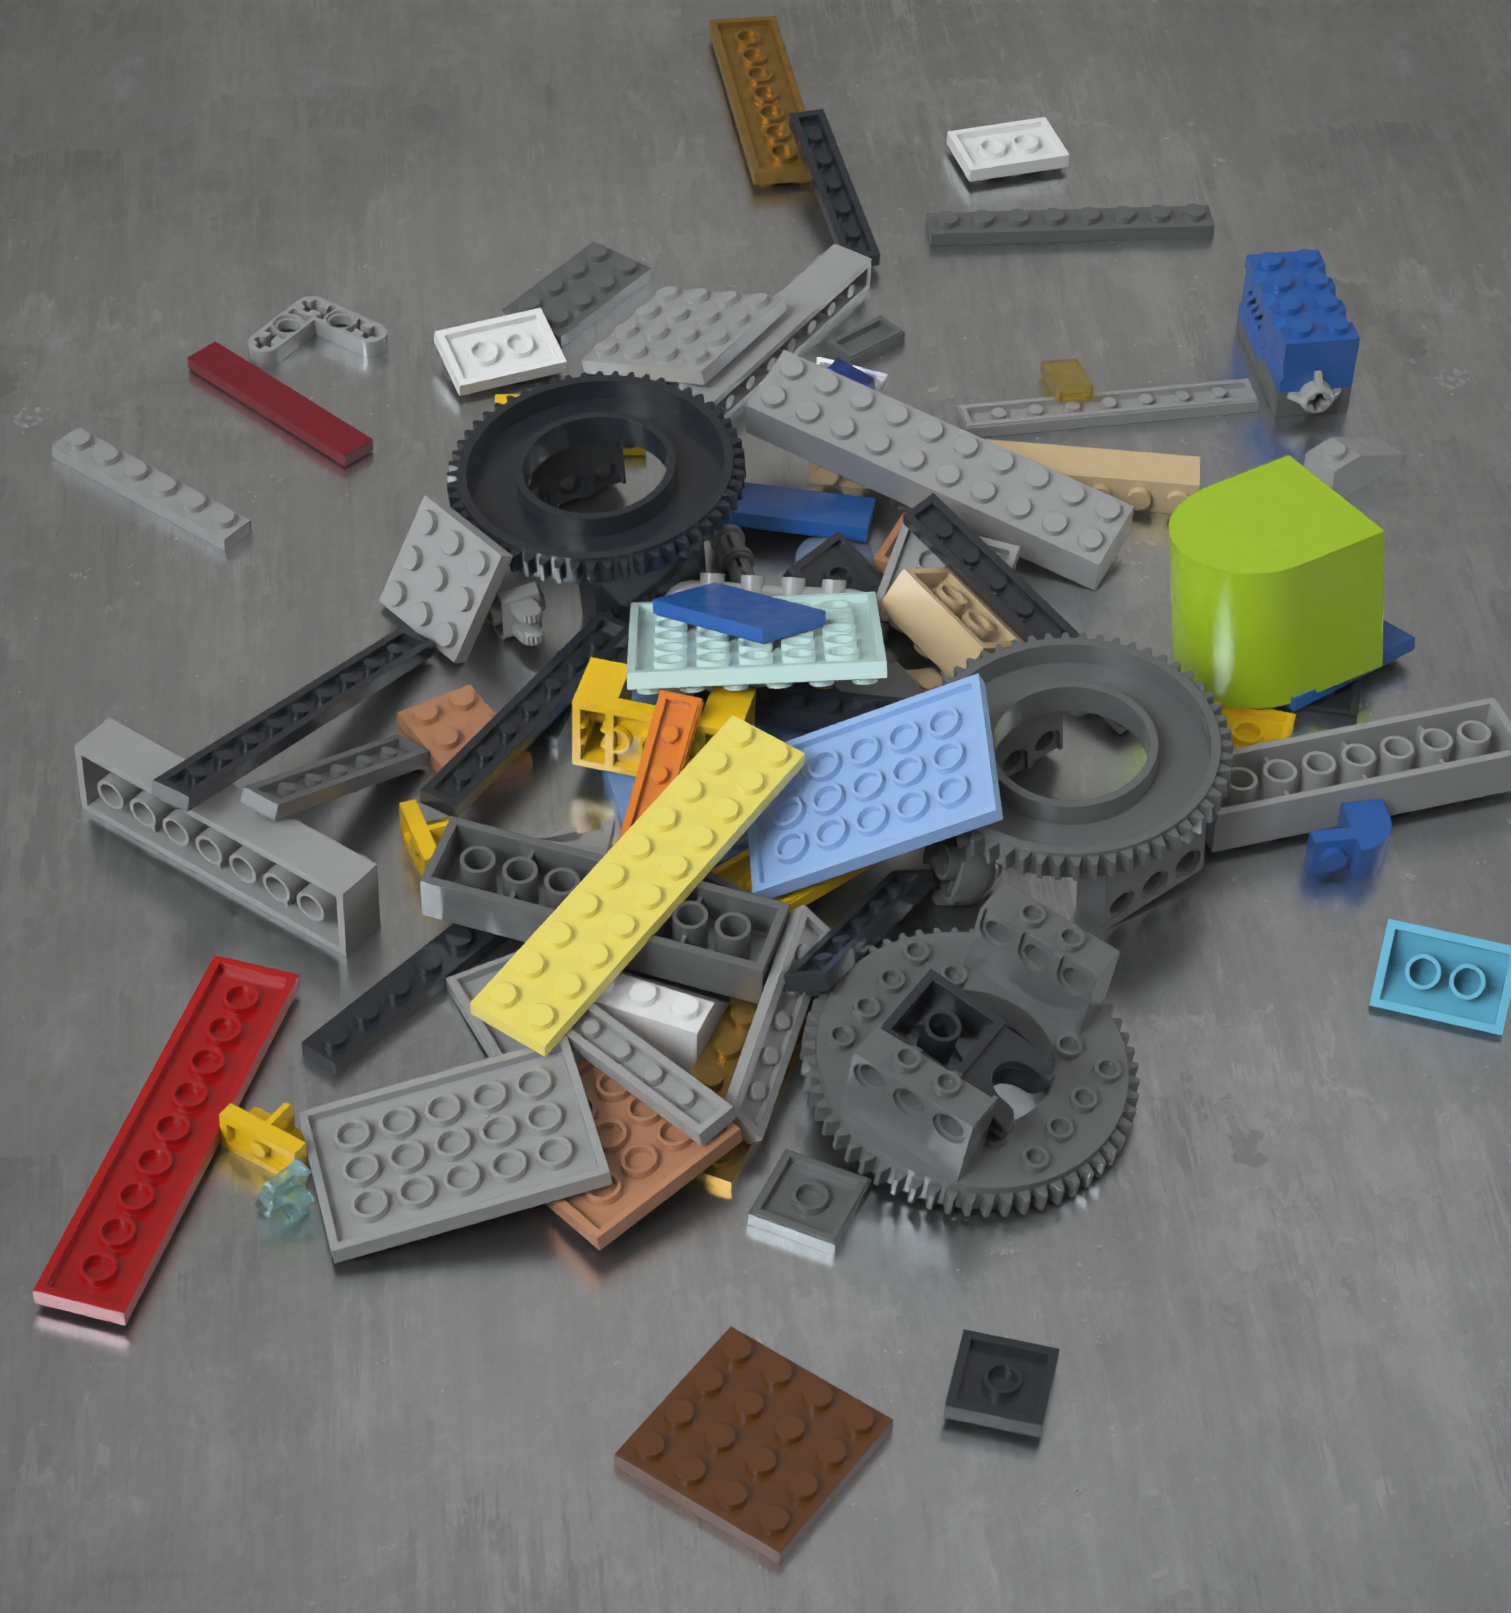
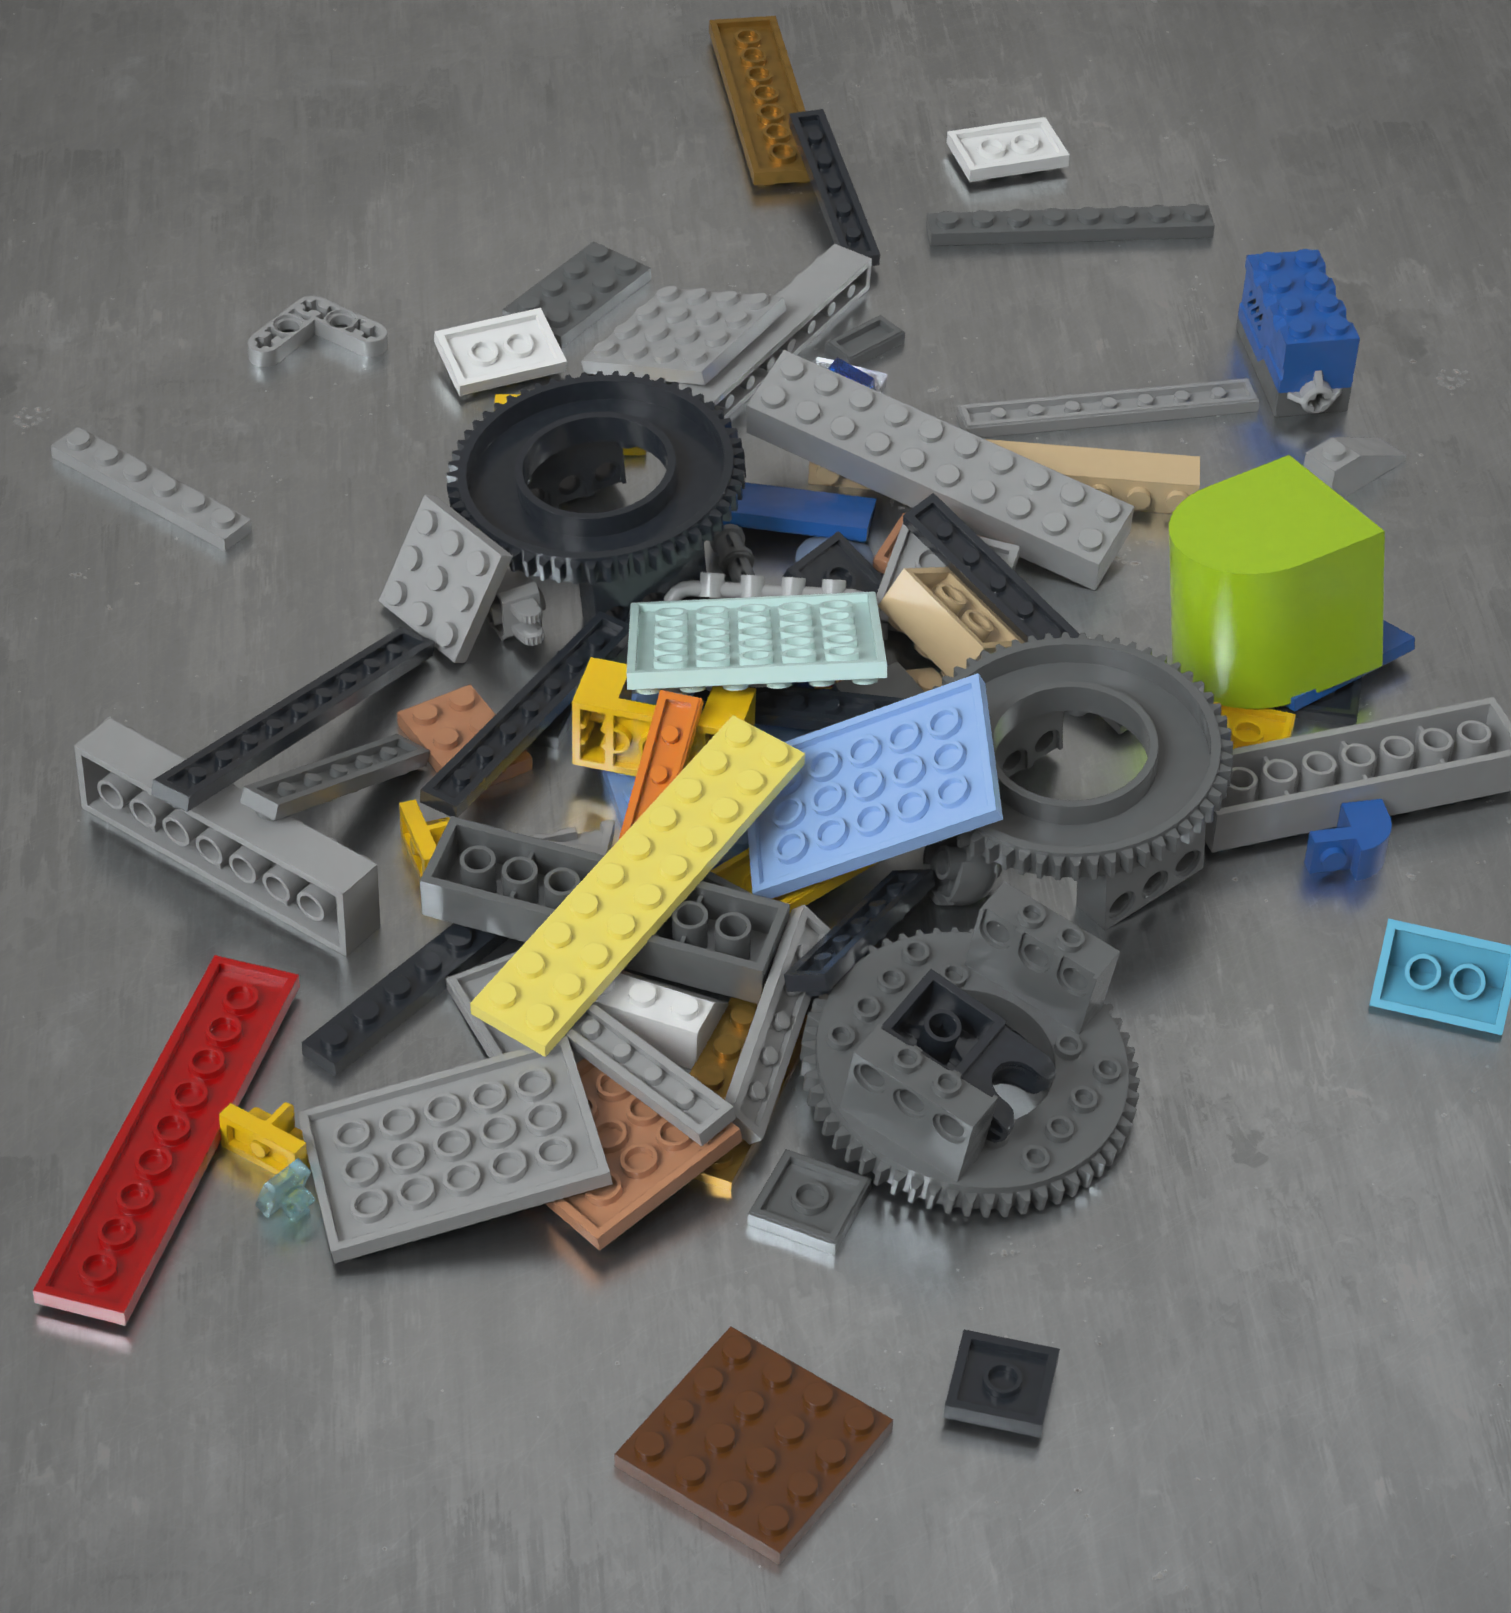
dark red tile [187,341,373,467] -> none
blue tile [652,582,826,644] -> none
clear yellow tile [1040,359,1093,402] -> none

